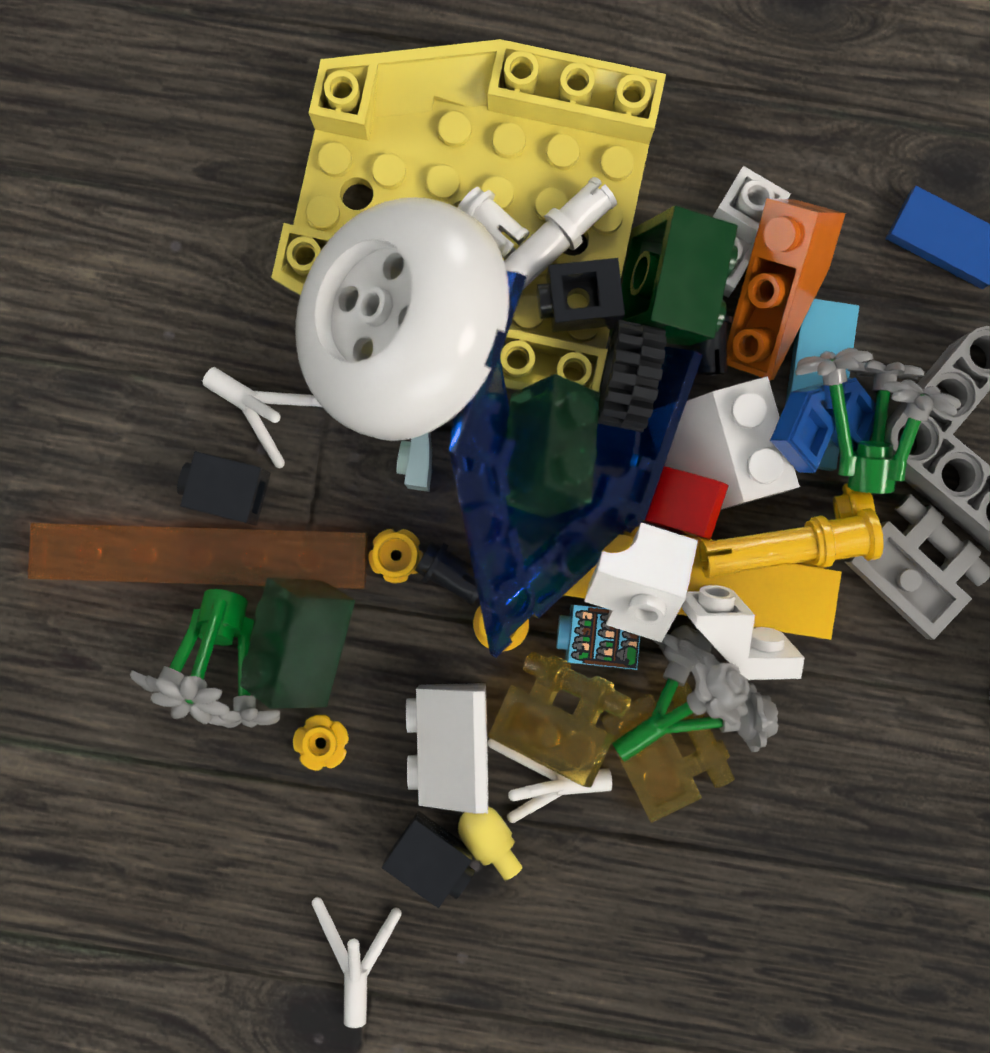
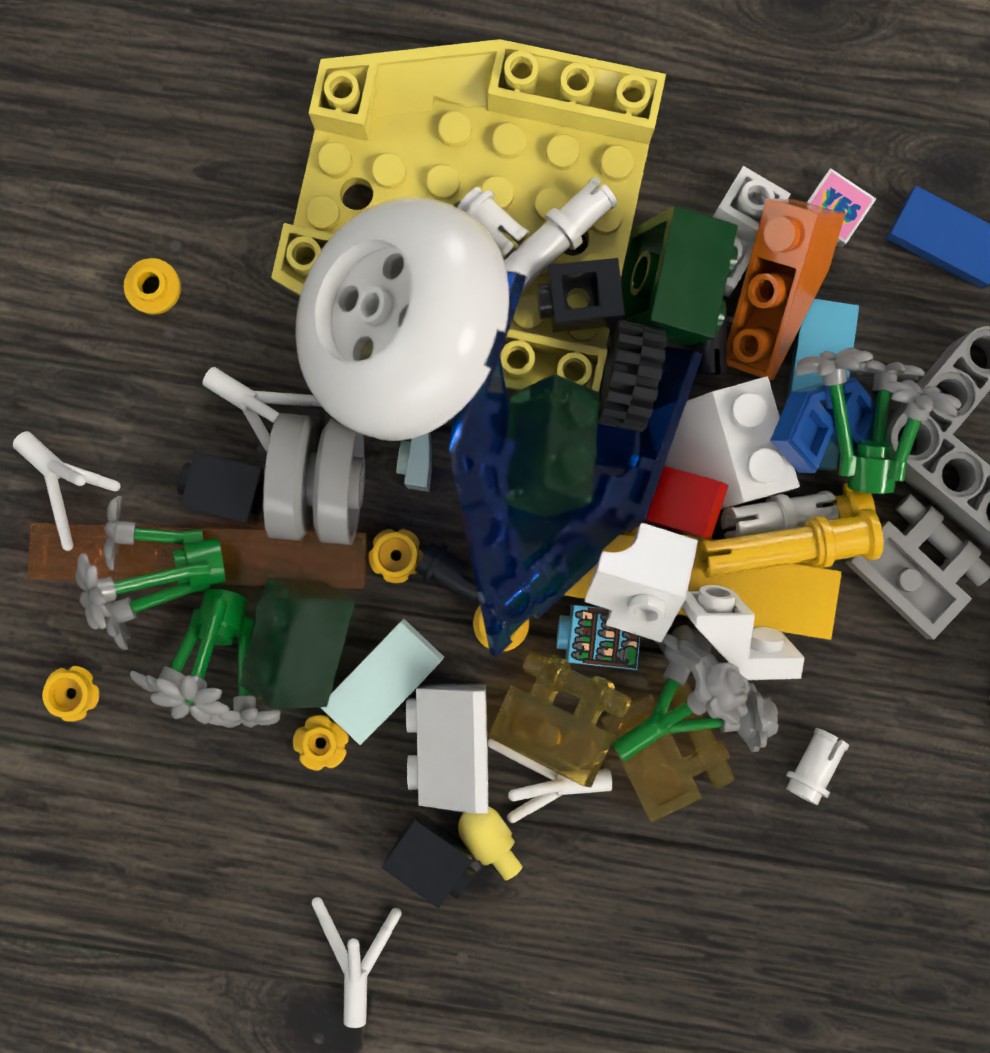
none -> white plant [13,431,121,551]
none -> yellow plate [42,666,99,722]
none -> plant [75,496,225,650]
none -> yellow plate [124,258,181,315]
none -> light grey wheel [263,413,365,545]
none -> light aqua slope [319,618,444,745]
none -> white pin [721,490,839,539]
none -> white pin [786,728,849,805]
none -> tile [807,168,876,249]

